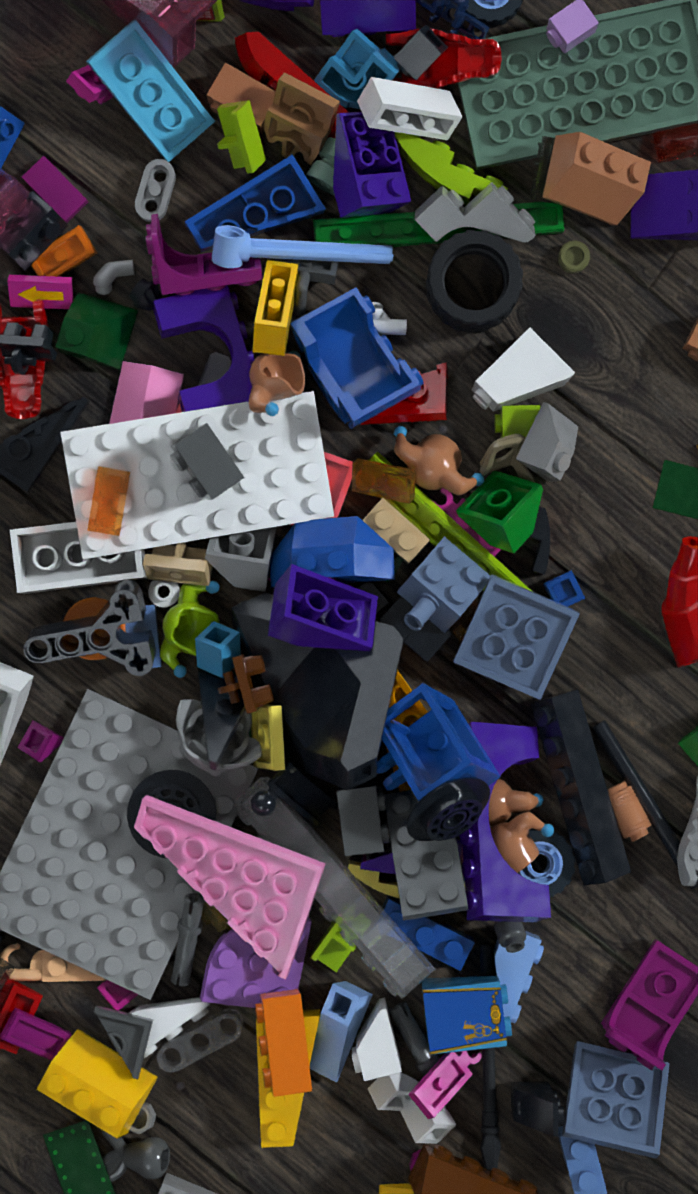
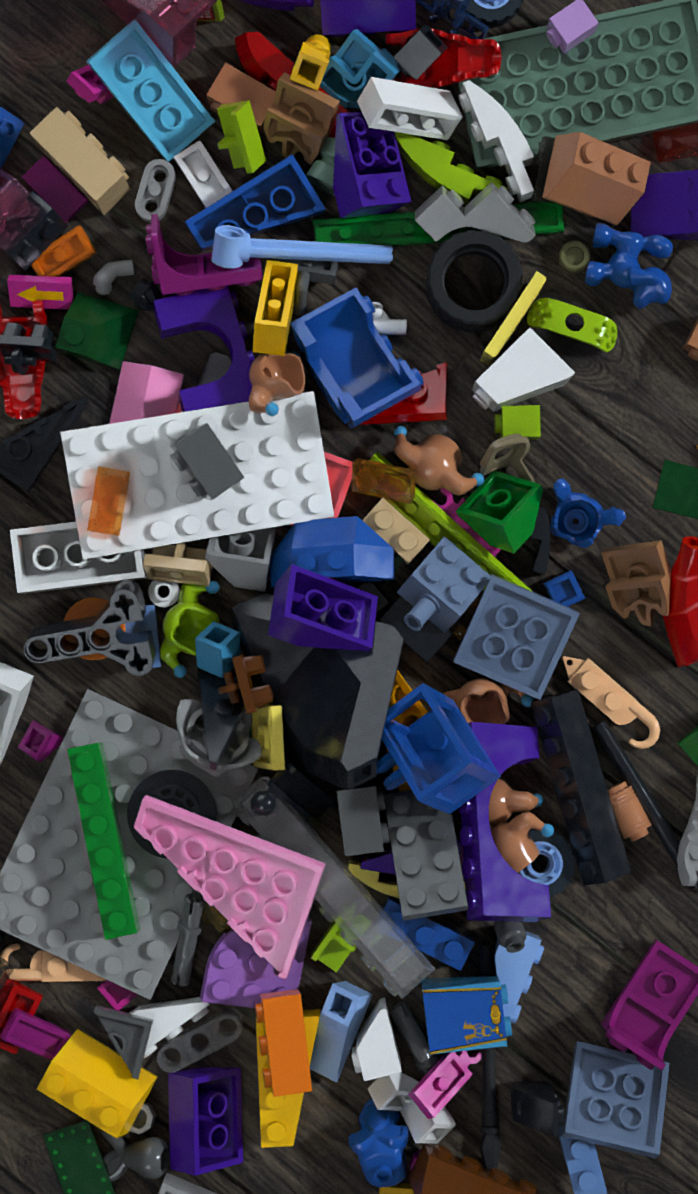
black wheel [407,777,490,841] -> none
light grey slope [516,402,578,482] -> none
none -> tan brick [30,107,131,215]
none -> green brick [67,742,140,940]
none -> dark purple slope [168,1067,243,1176]
none -> white plate [174,140,233,208]
none -> yellow piece [290,34,332,91]
none -> blue head [348,1099,410,1188]
none -> nougat piece [442,678,535,724]
none -> white slope [459,80,534,202]
none -> light yellow tile [480,271,546,366]
none -> lime piece [527,298,617,352]
none -> blue hair [549,478,627,548]
none -> light nougat plate [562,656,660,749]
none -> blue animal [585,223,673,309]
none -> medium nougat plate [601,540,671,627]

